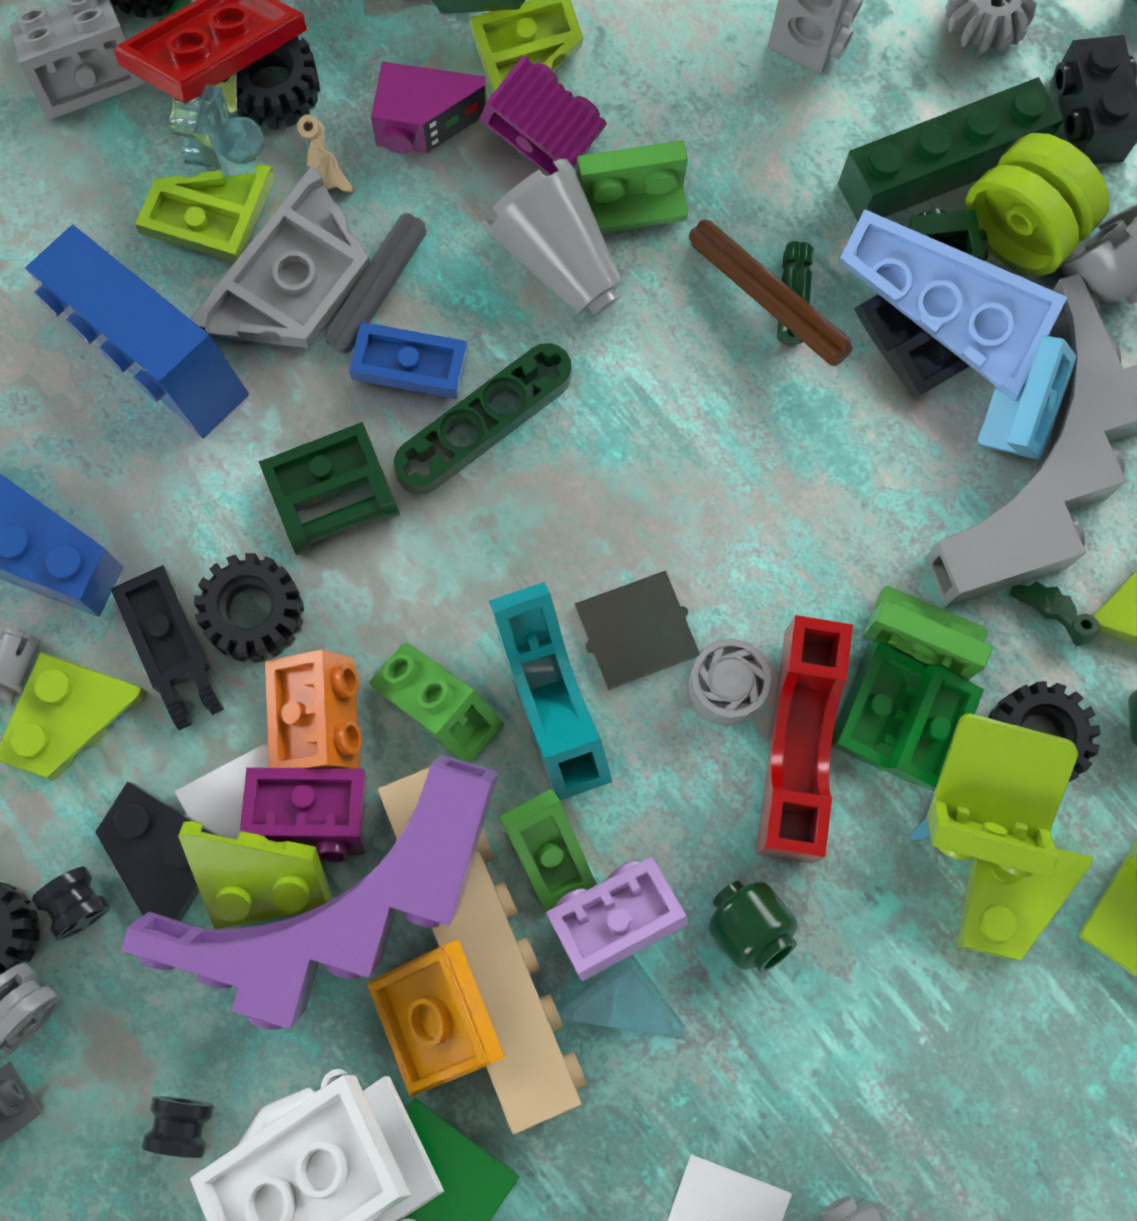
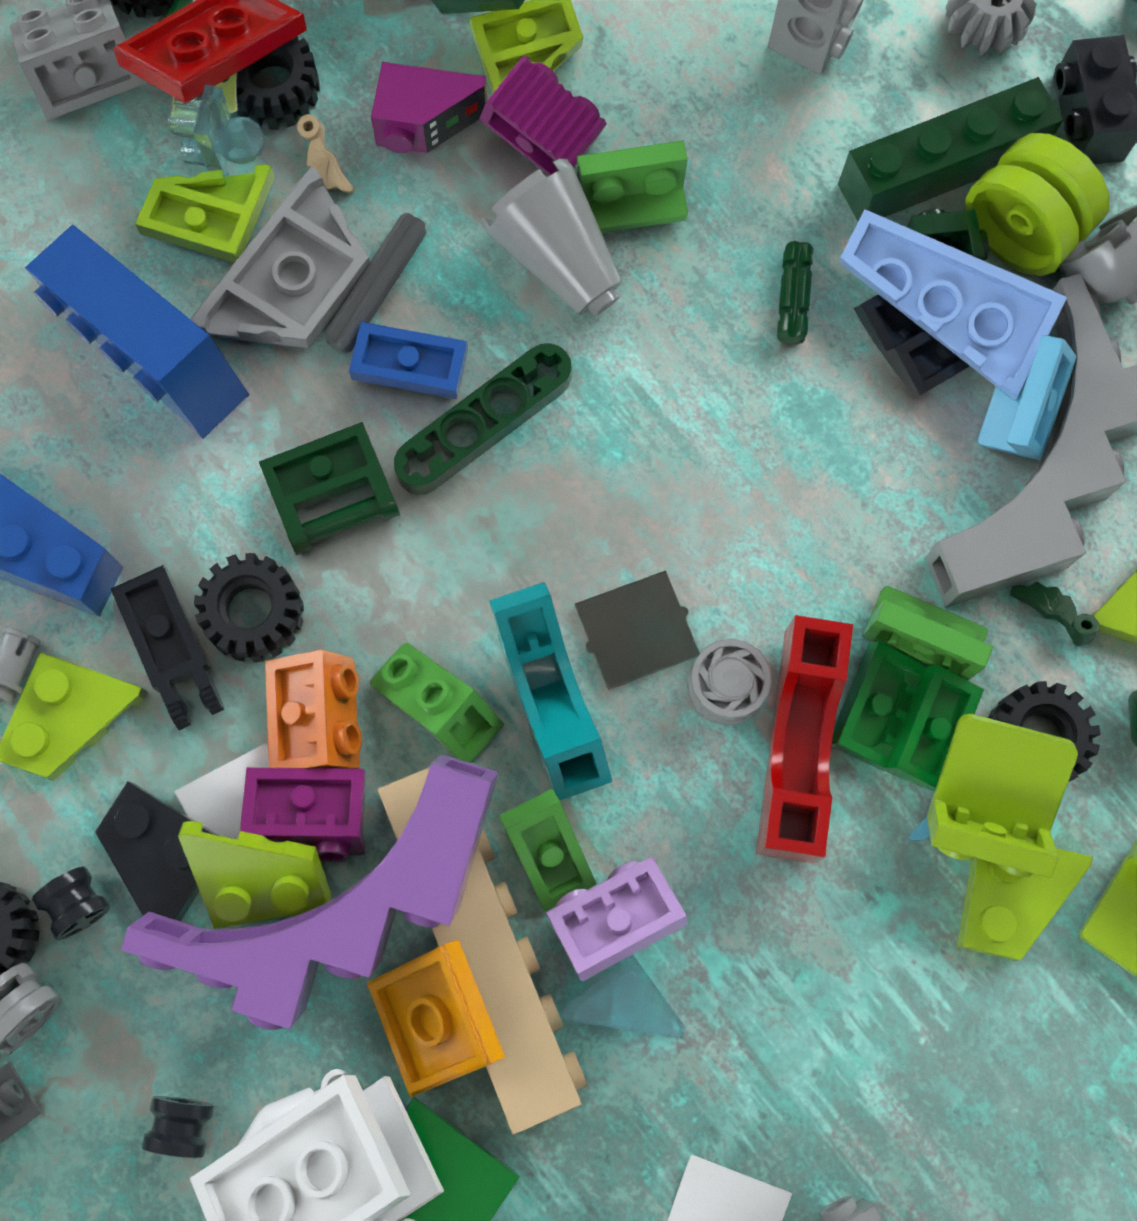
reddish brown axle [689,219,853,366] -> none
dark green head [709,881,798,973] -> none

